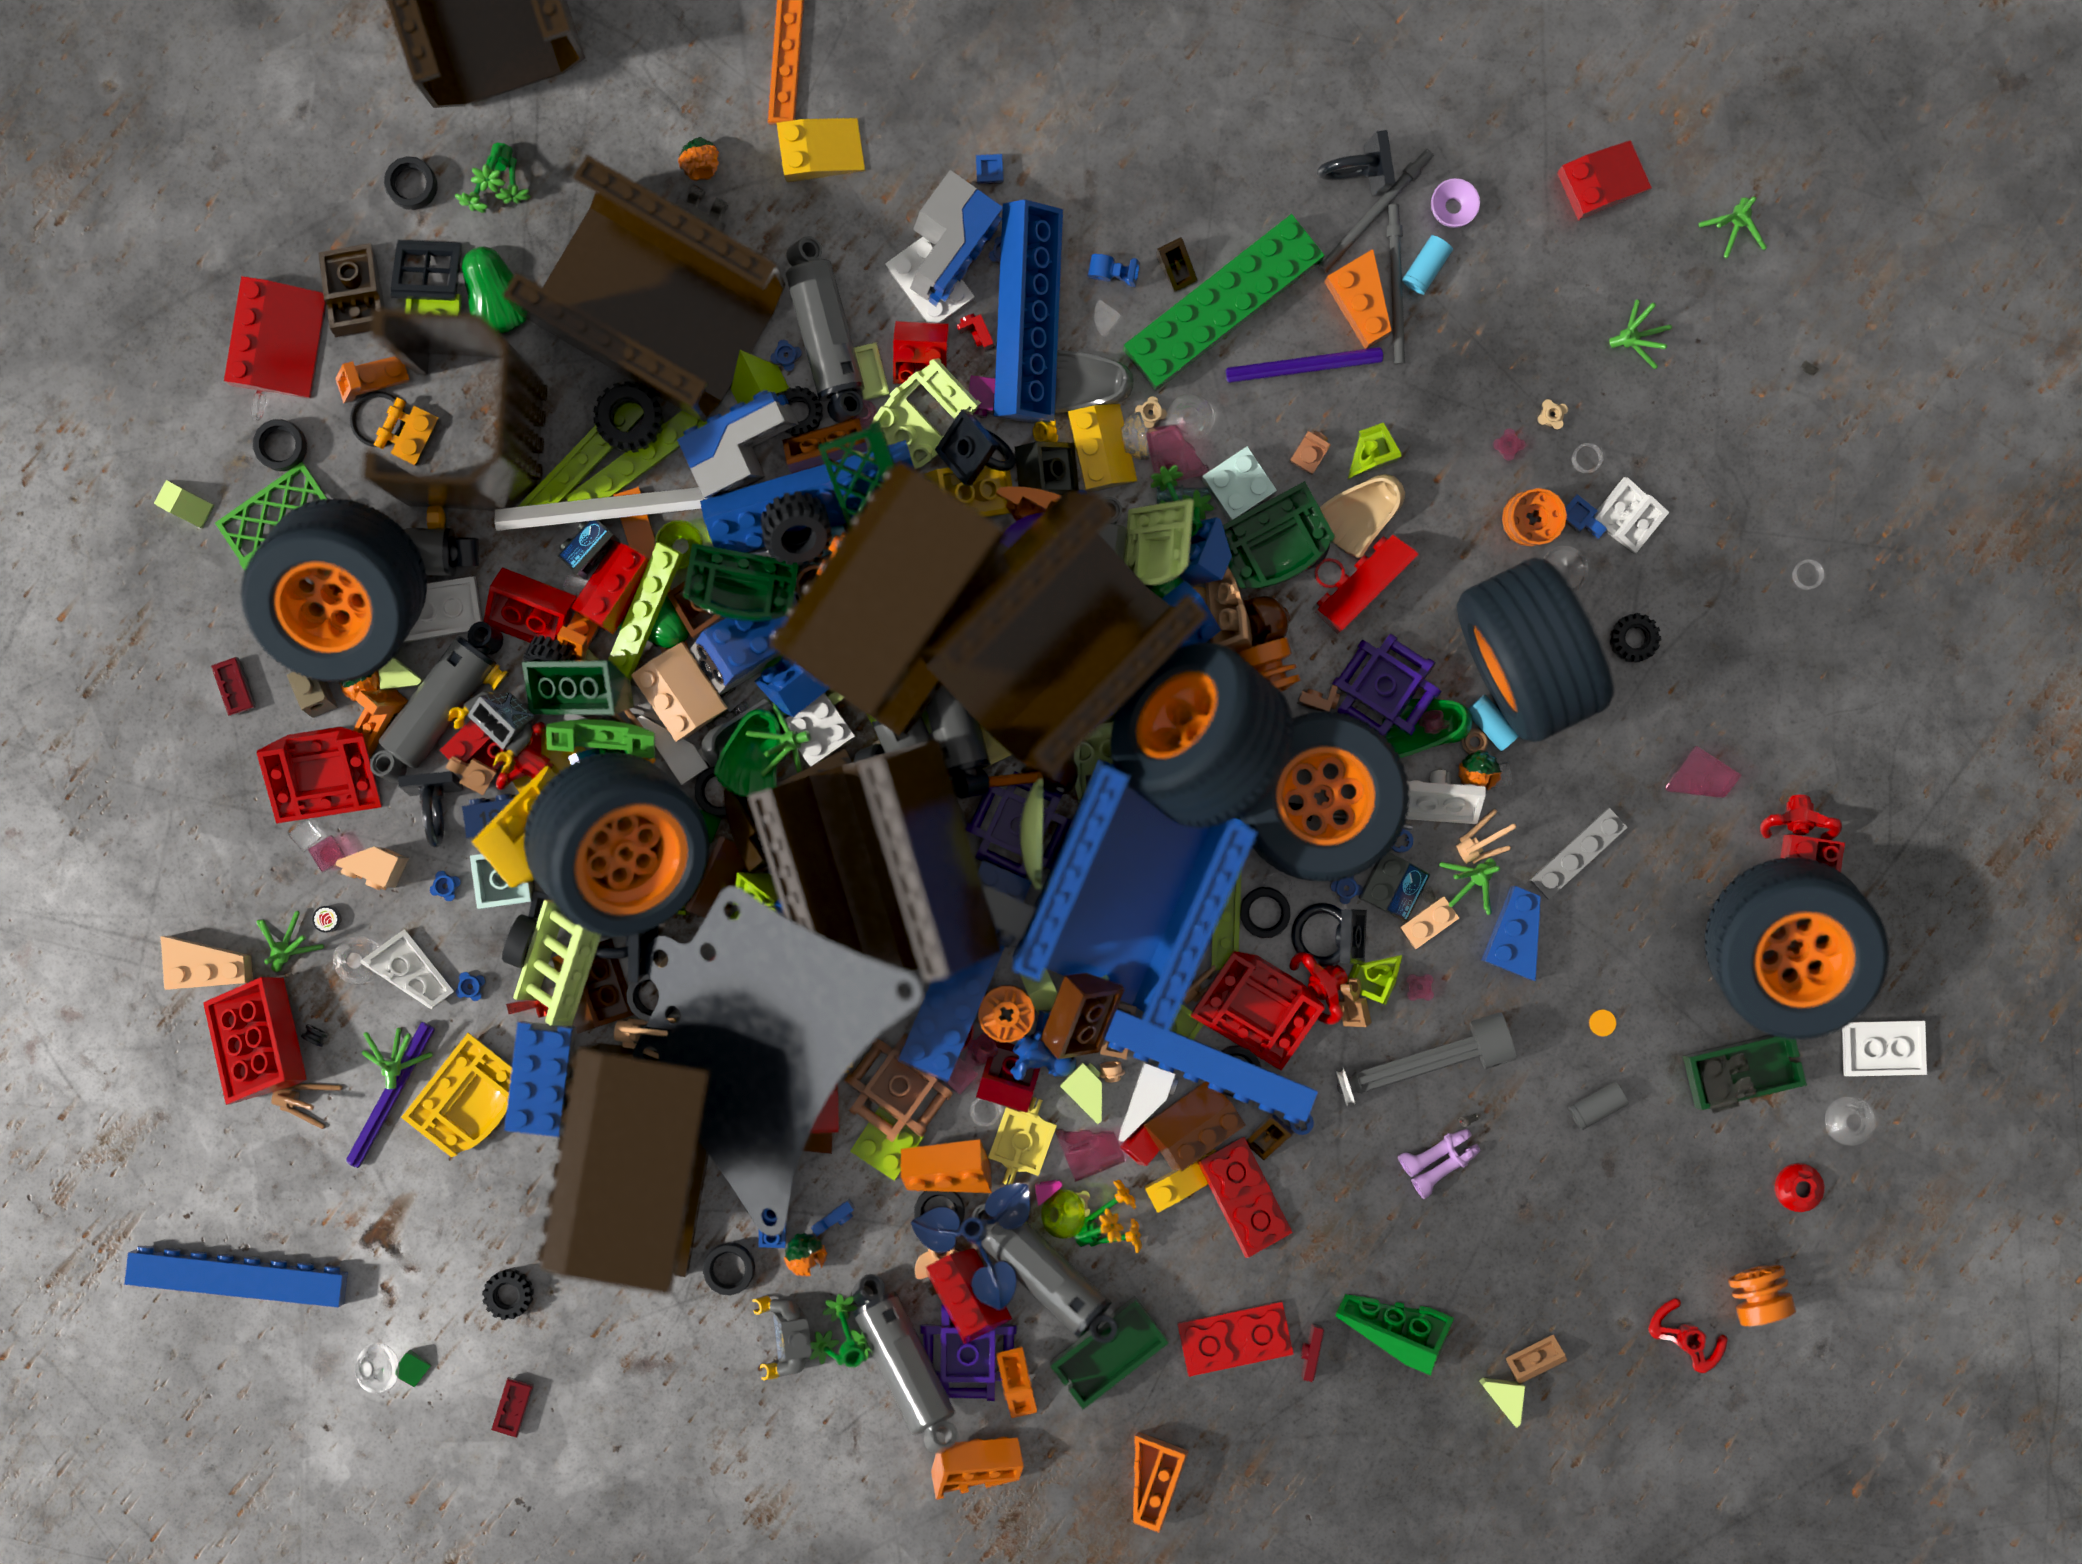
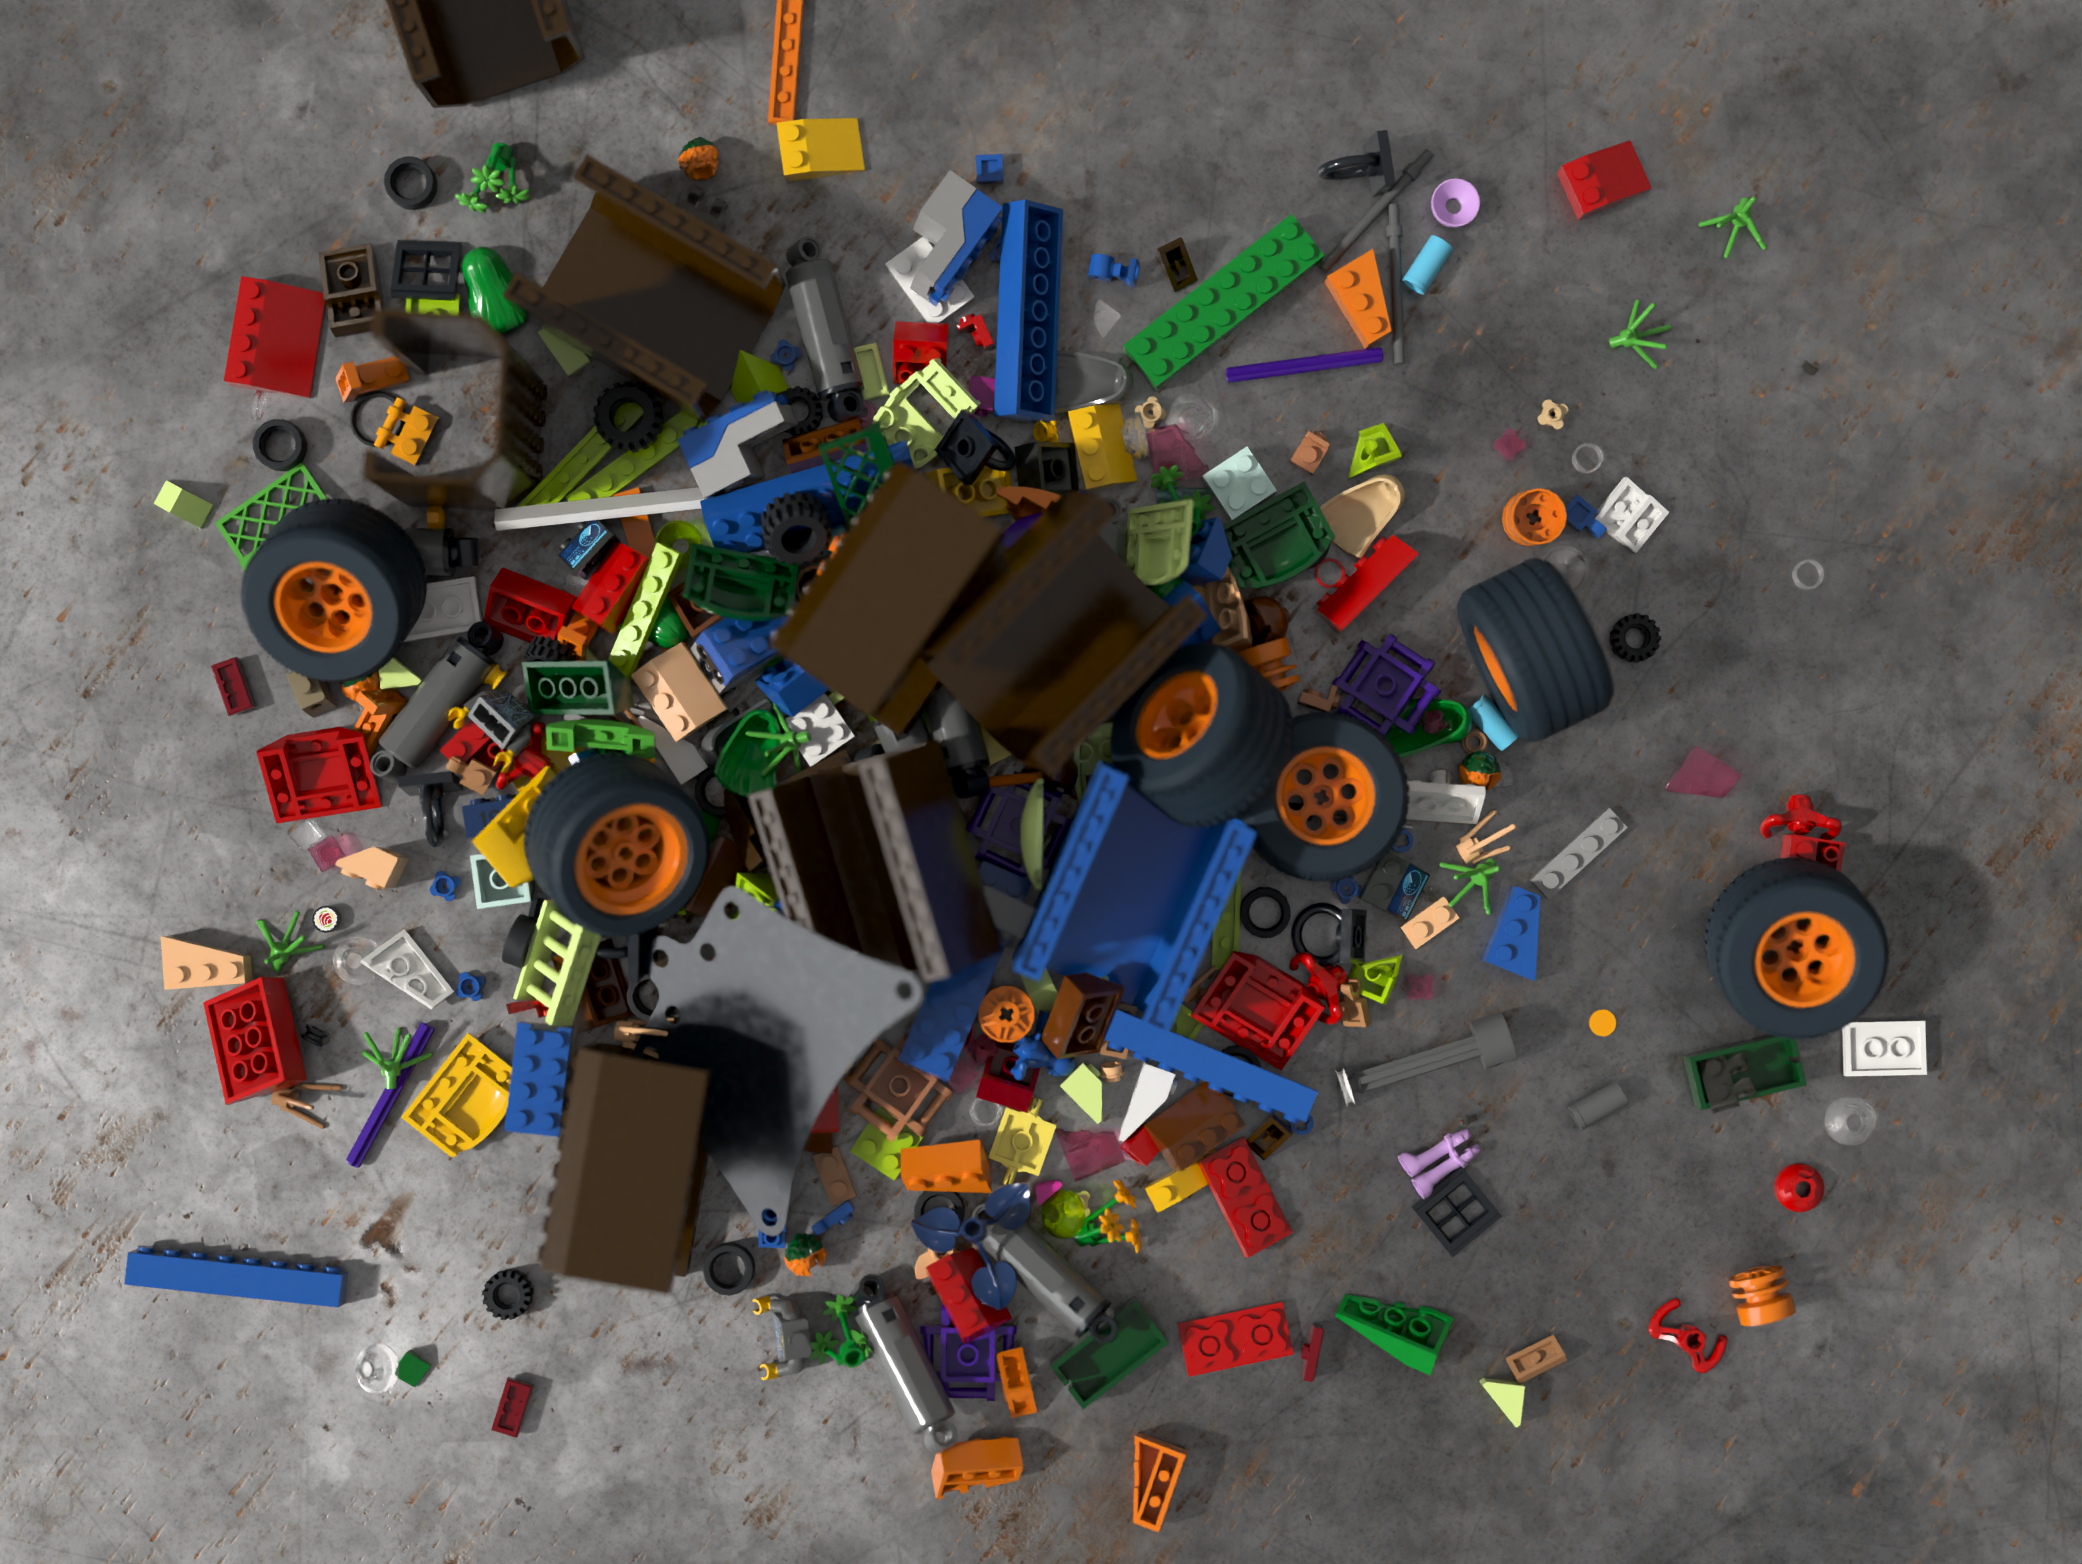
none -> yellowish green tile [538,329,591,377]
none -> medium nougat plate [812,1146,857,1206]
none -> black piece [1411,1167,1502,1257]

